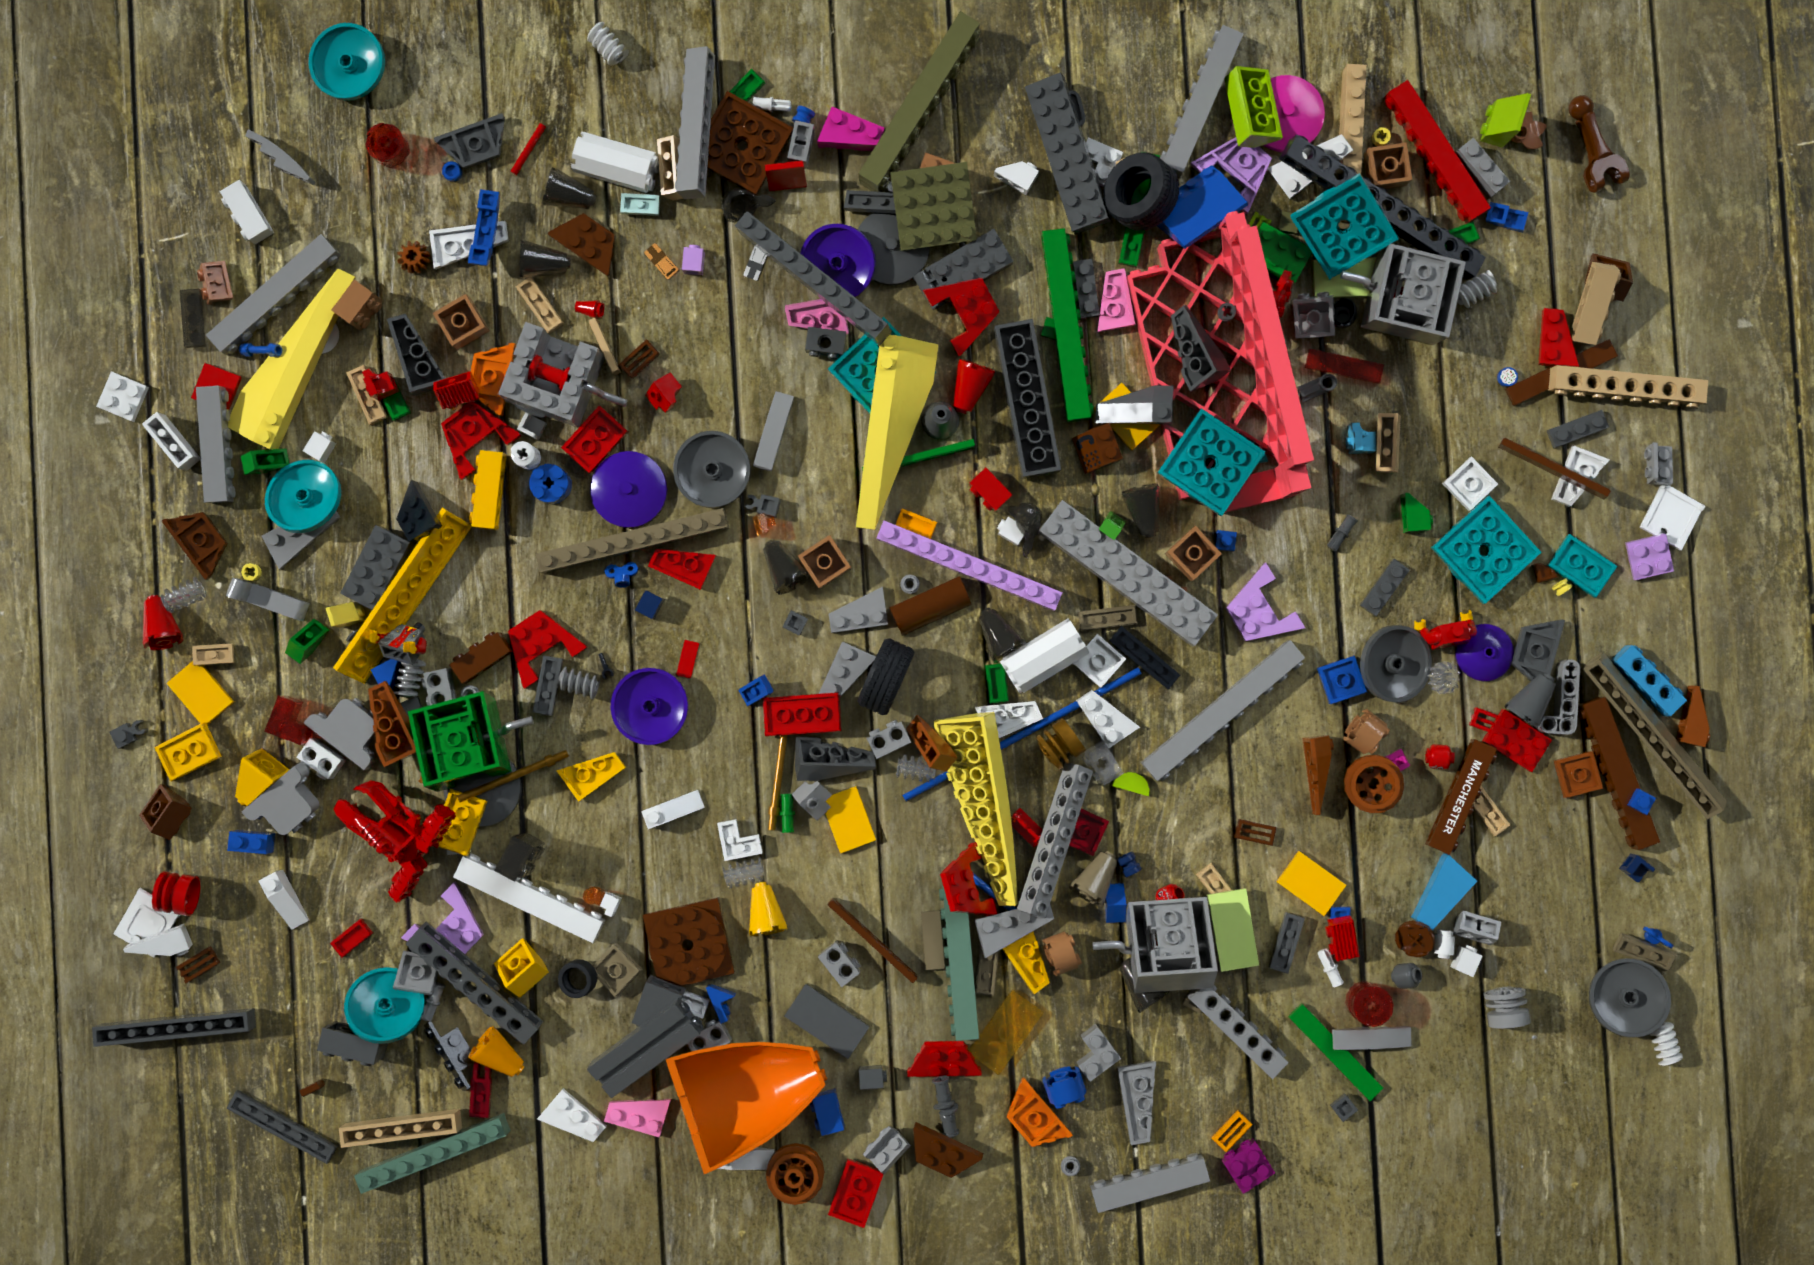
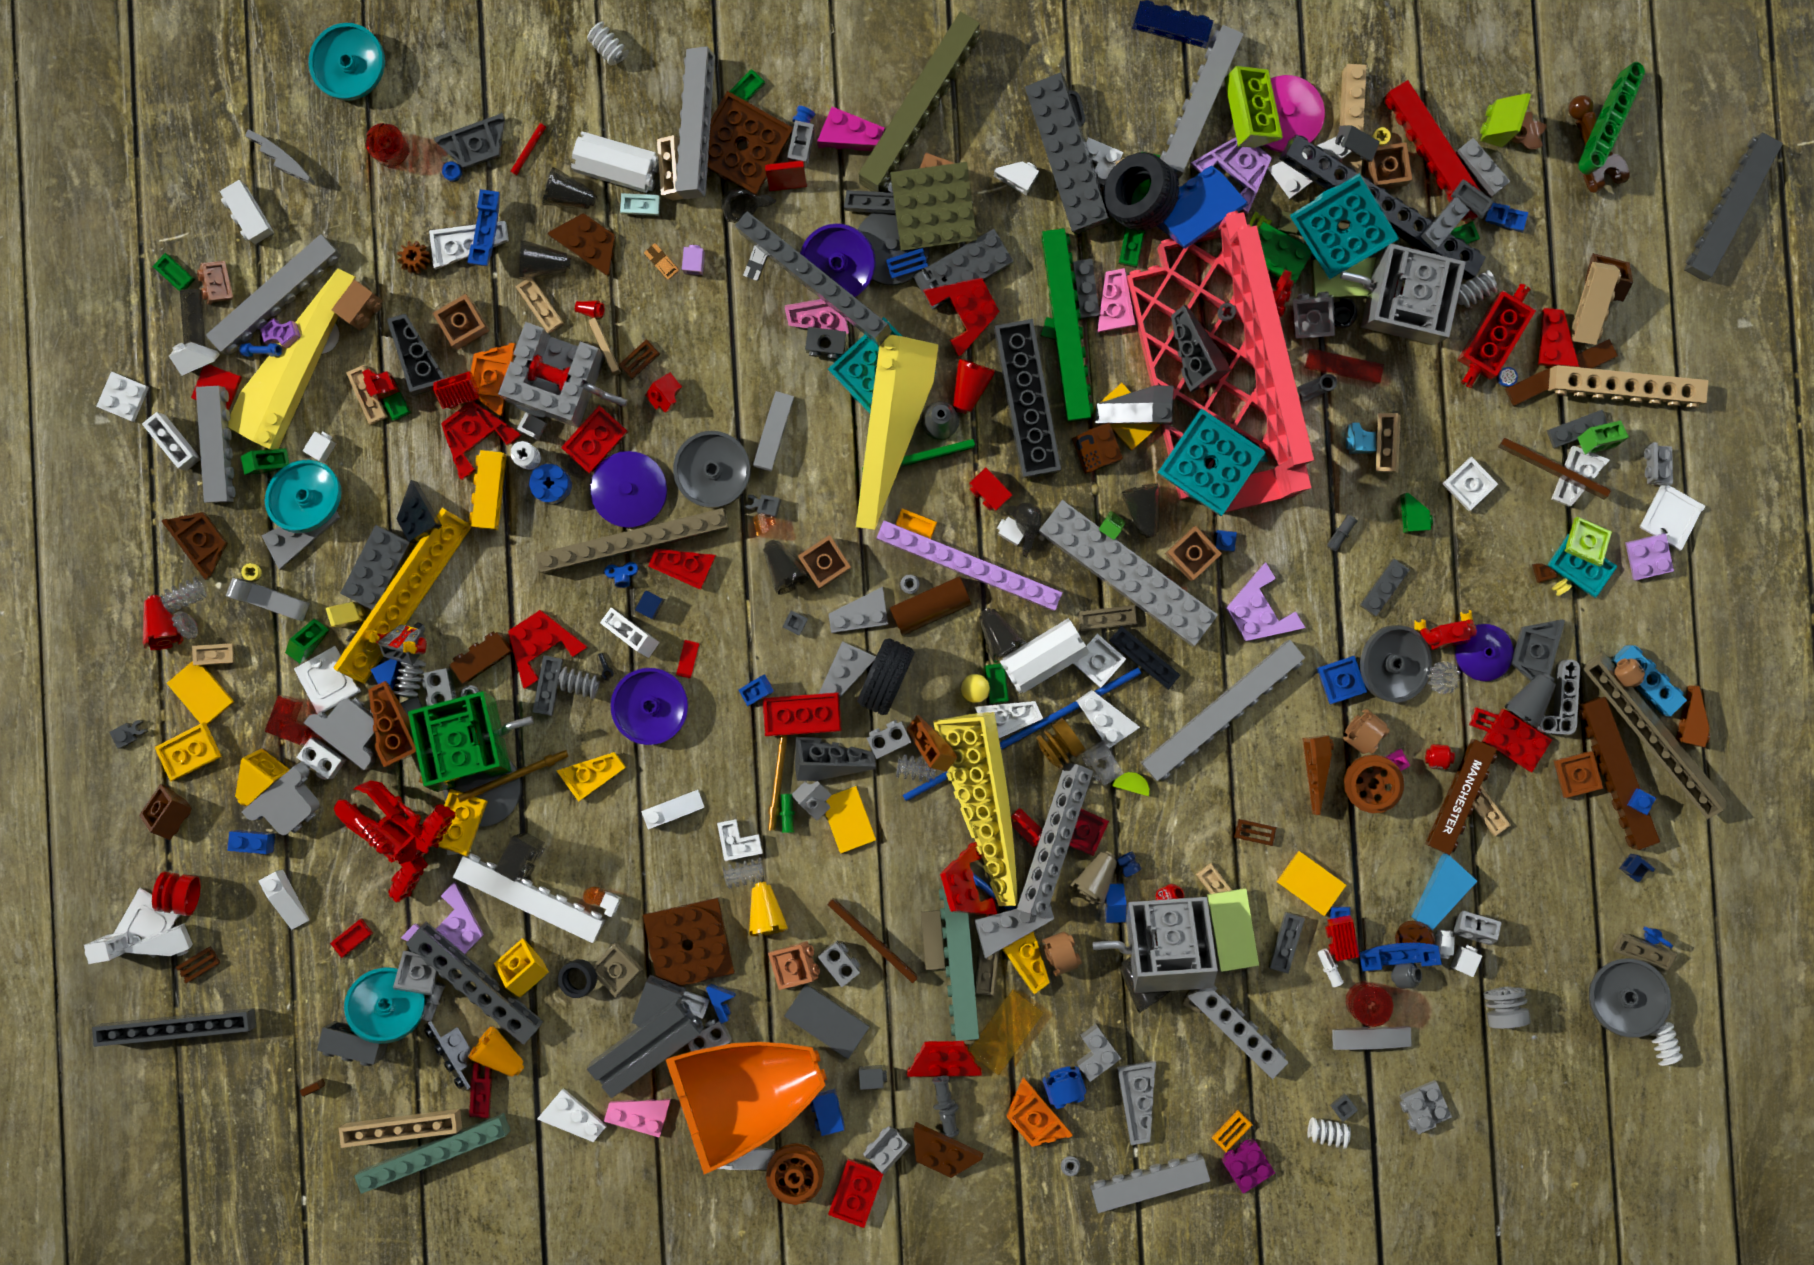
dark grey tile [226,1090,338,1164] -> none
white axle [753,97,791,112] -> none
green tile [1288,1003,1383,1101] -> none
teal piece [1431,496,1542,604] -> none
none -> white brick [84,932,130,964]
none -> green tile [152,253,195,293]
none -> white slope [169,342,220,376]
none -> clear gear [172,611,198,640]
none -> medium lavender tile [260,318,300,348]
none -> white container [294,646,361,714]
none -> white slope [600,608,660,658]
none -> nougat plate [768,941,820,990]
none -> blue tile [886,248,928,278]
none -> light yellow hair [960,674,990,703]
none -> clear blue brick [1132,0,1214,48]
none -> white piece [1307,1117,1351,1149]
none -> dark grey hinge [1335,125,1380,162]
none -> blue slope [1359,943,1442,971]
none -> light grey plate [1399,1080,1452,1134]
none -> dark grey plate [1421,196,1469,250]
none -> dark grey tile [1451,179,1495,218]
none -> red brick [1457,284,1536,388]
none -> lime tile [1565,516,1612,567]
none -> bright green brick [1577,421,1629,455]
none -> green beam [1578,62,1645,175]
none -> medium nougat head [1614,658,1645,687]
none -> dark grey brick [1684,132,1783,281]

